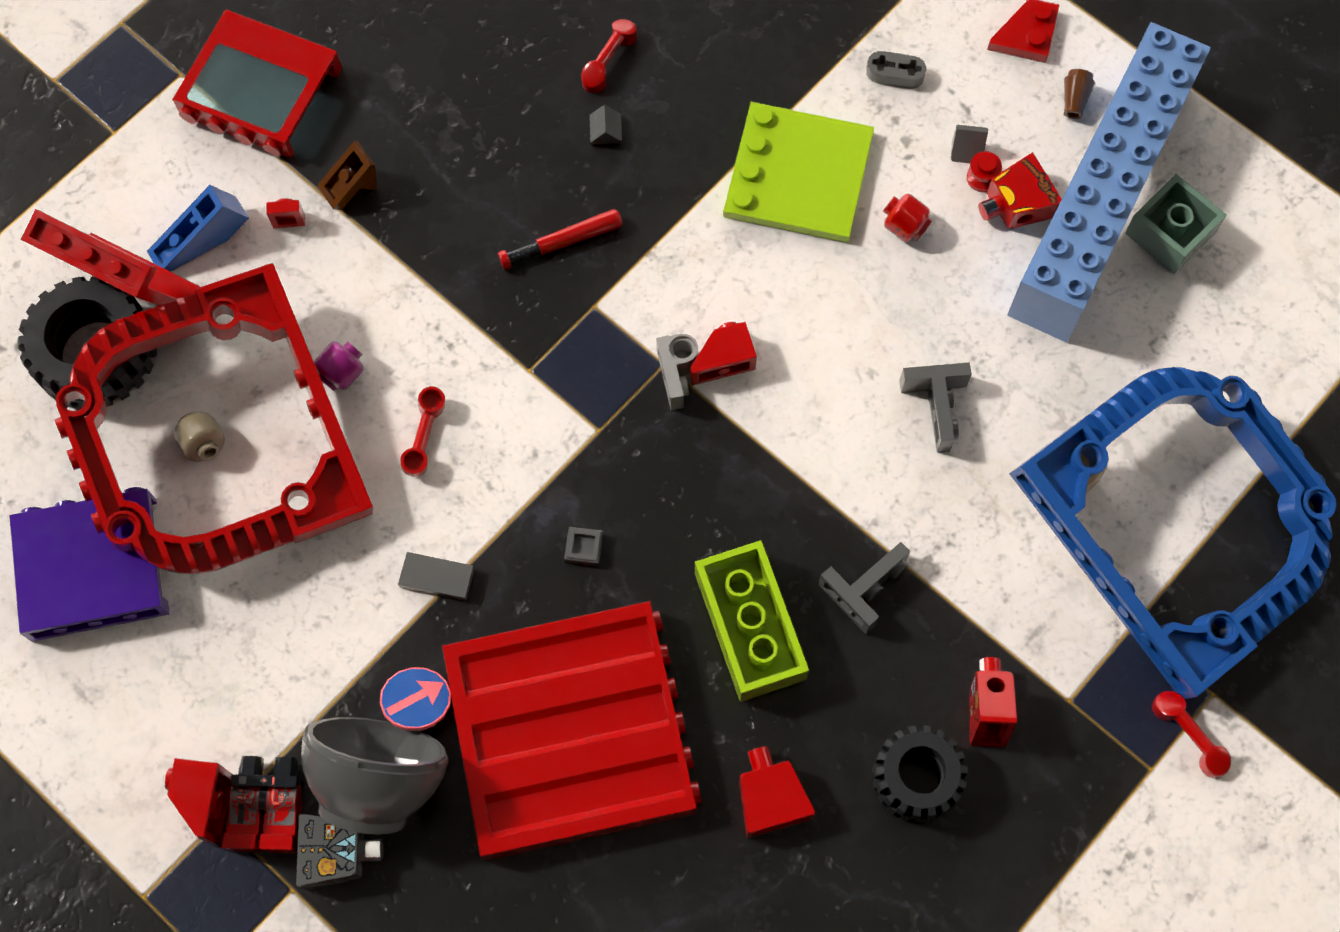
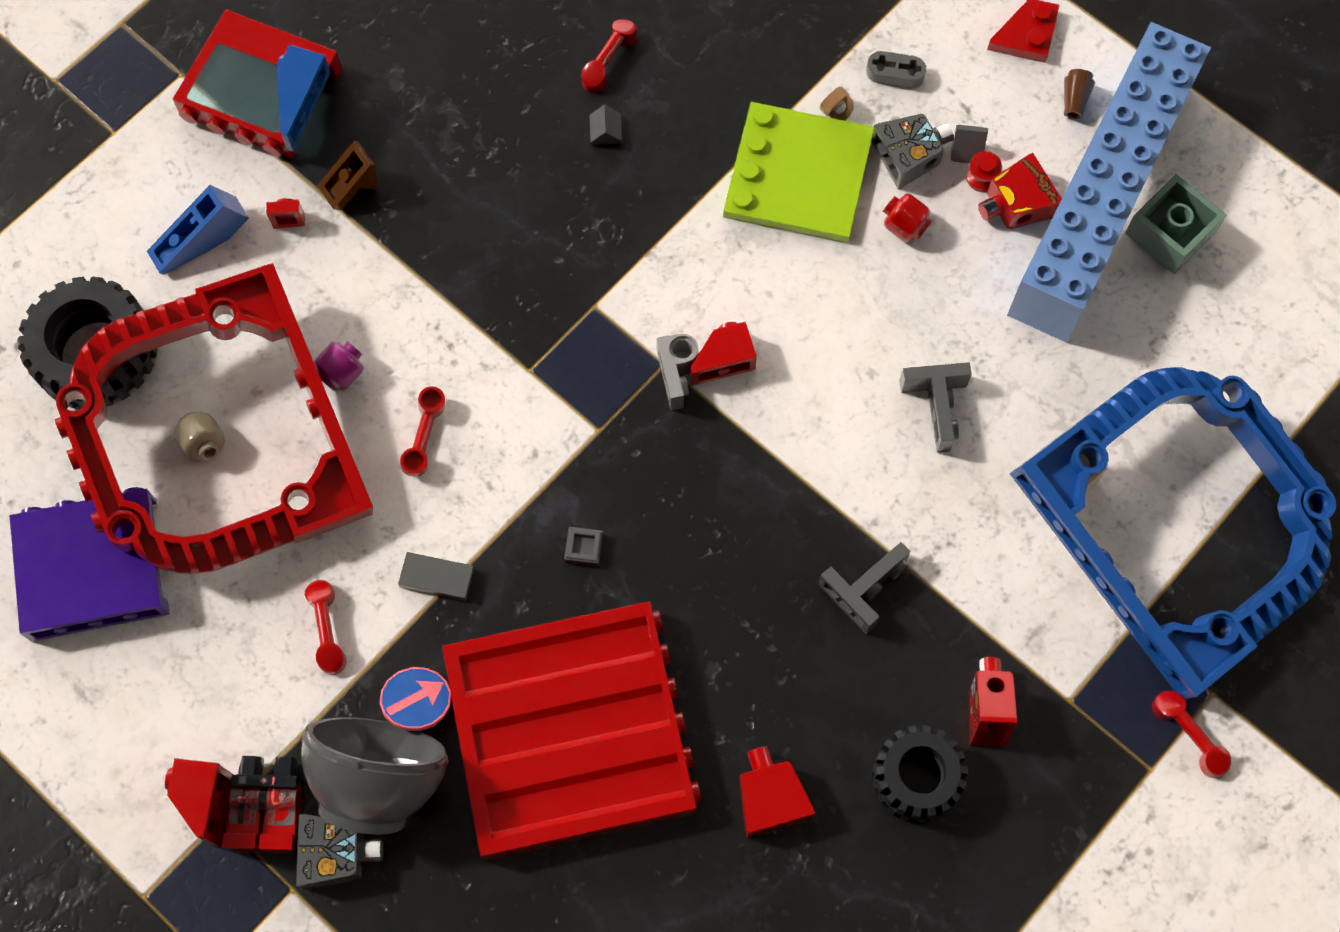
red panel [20,209,201,305] -> none
red piece [498,209,622,270] -> none
lime brick [695,540,809,702] -> none
none -> blue slope [276,44,331,152]
none -> red bar [304,580,347,675]
none -> medium nougat tile [820,86,854,121]
none -> dark grey torso [872,114,954,189]

